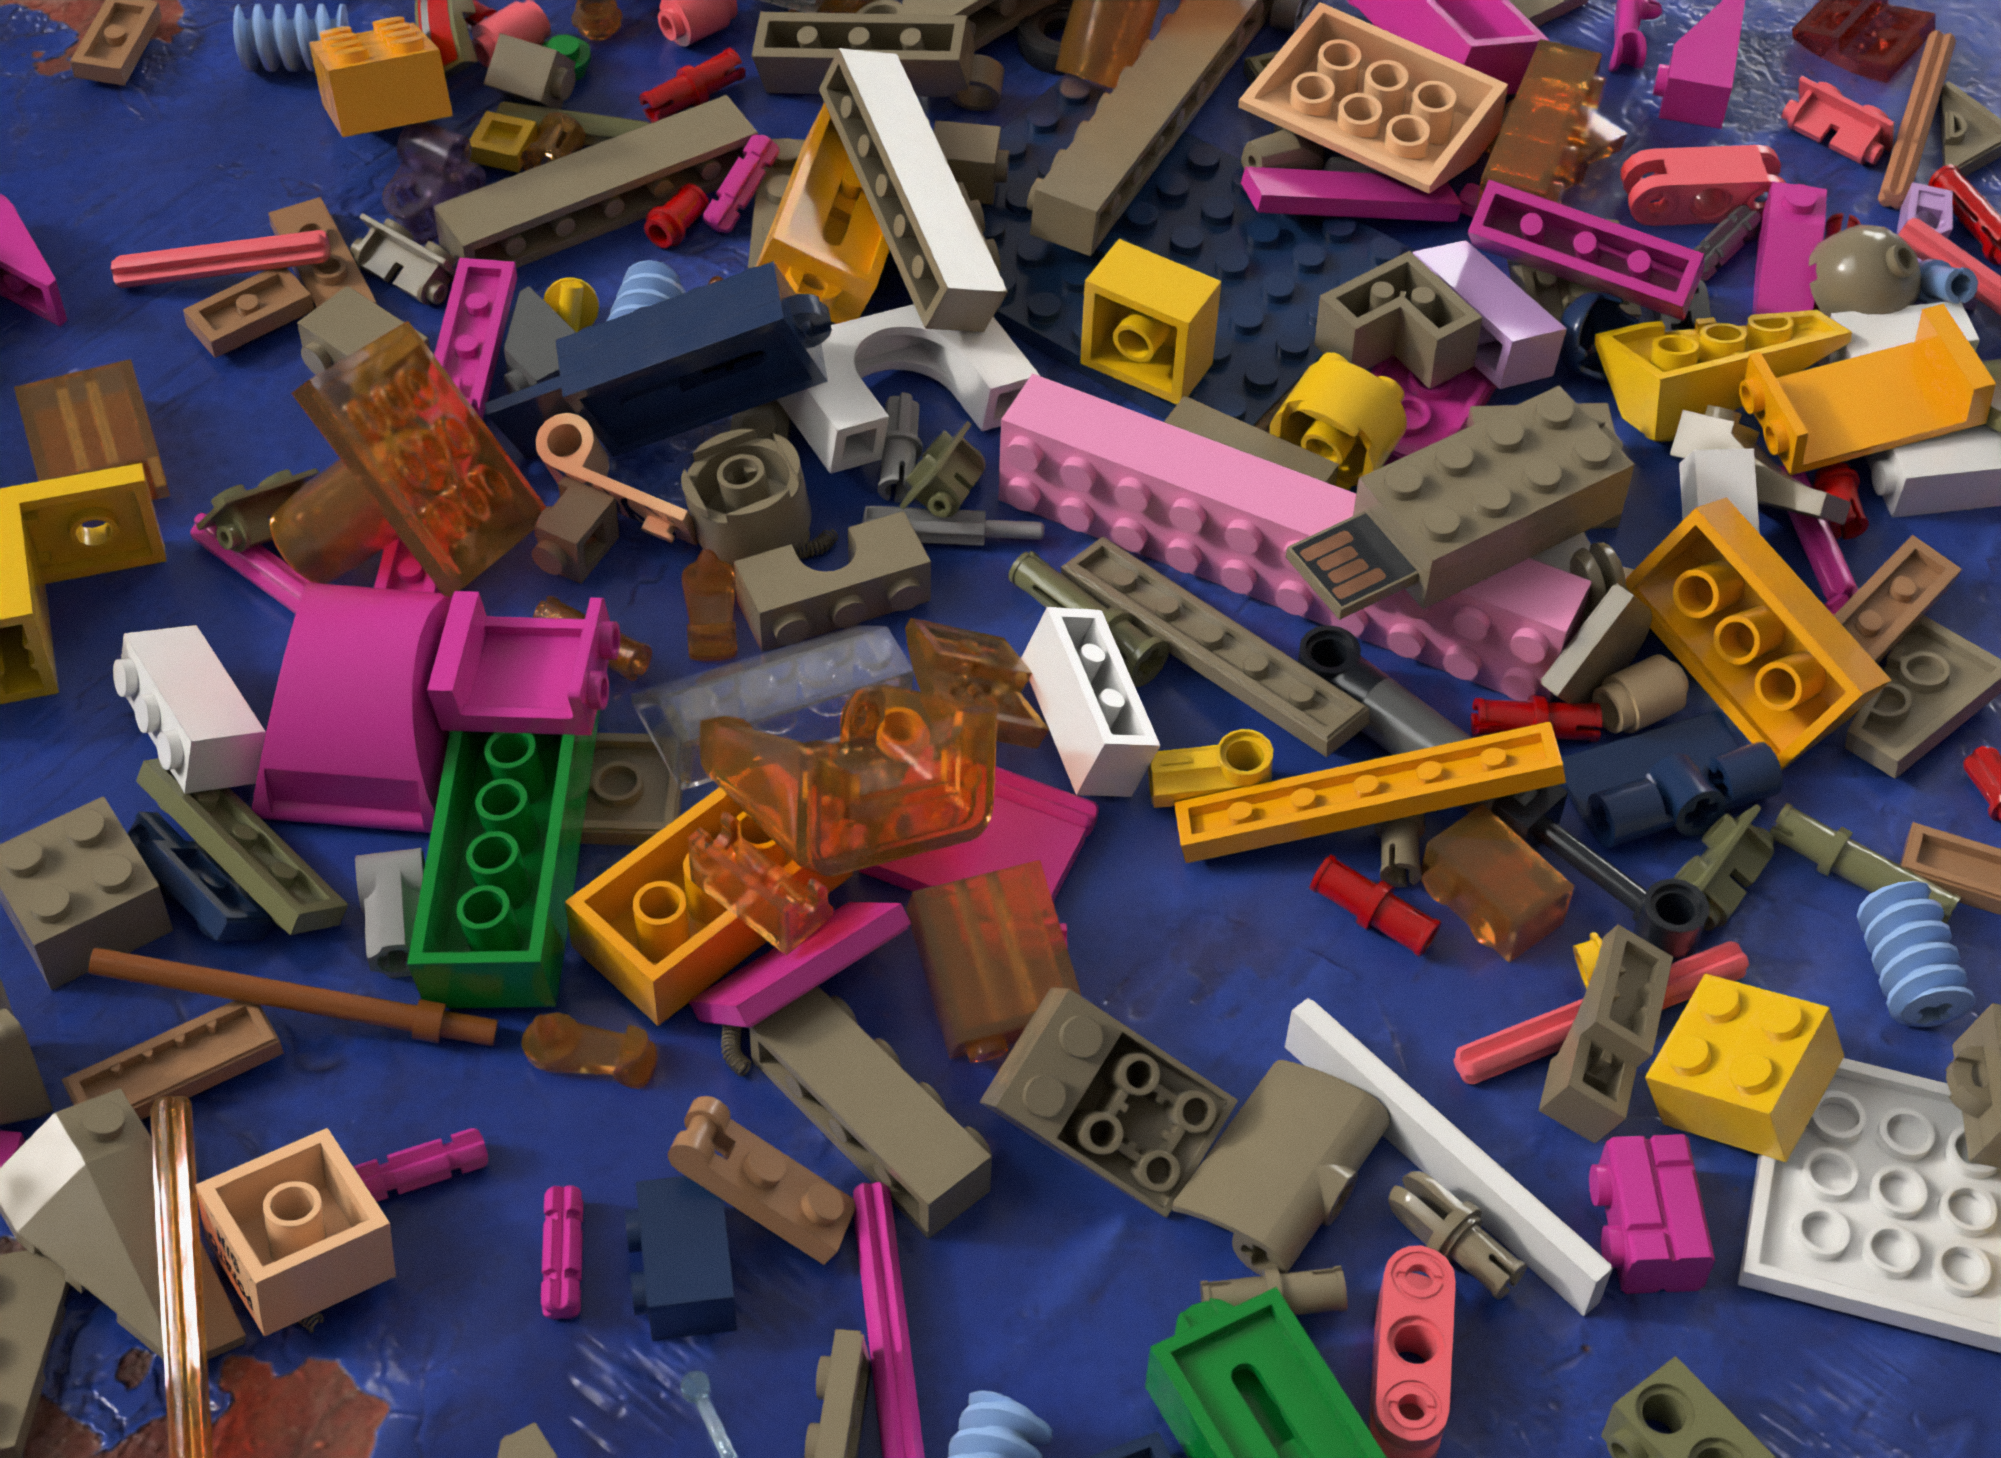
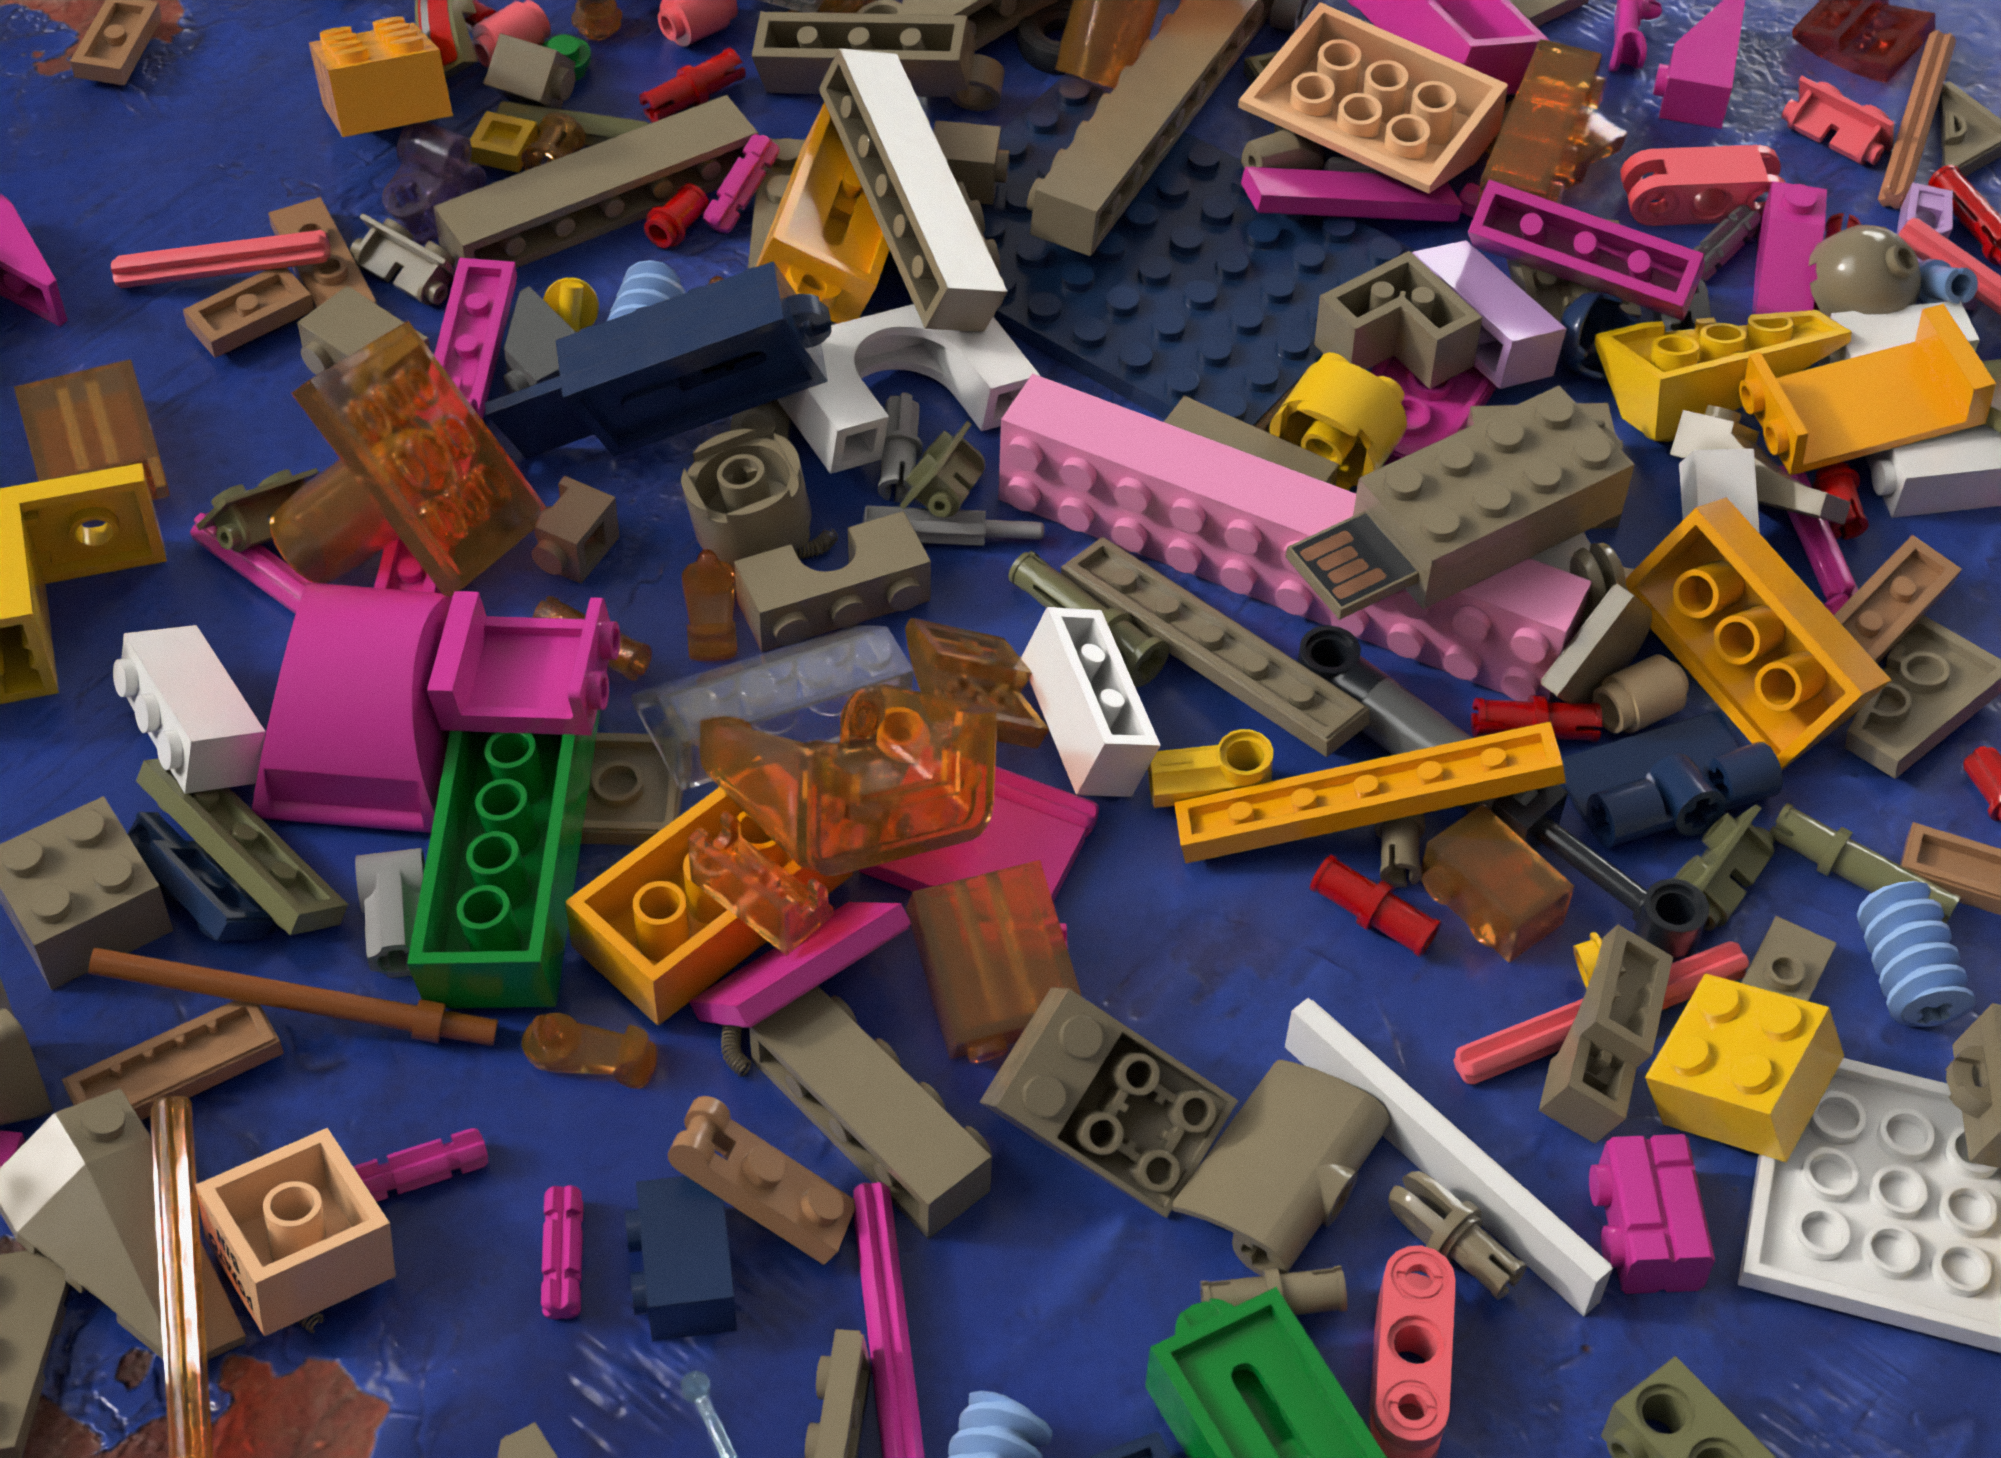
light blue piece [233,4,349,72] -> none
light nougat door [535,413,698,546] -> none
yellow brick [1080,239,1222,405] -> none
none -> dark tan plate [1741,916,1837,1001]

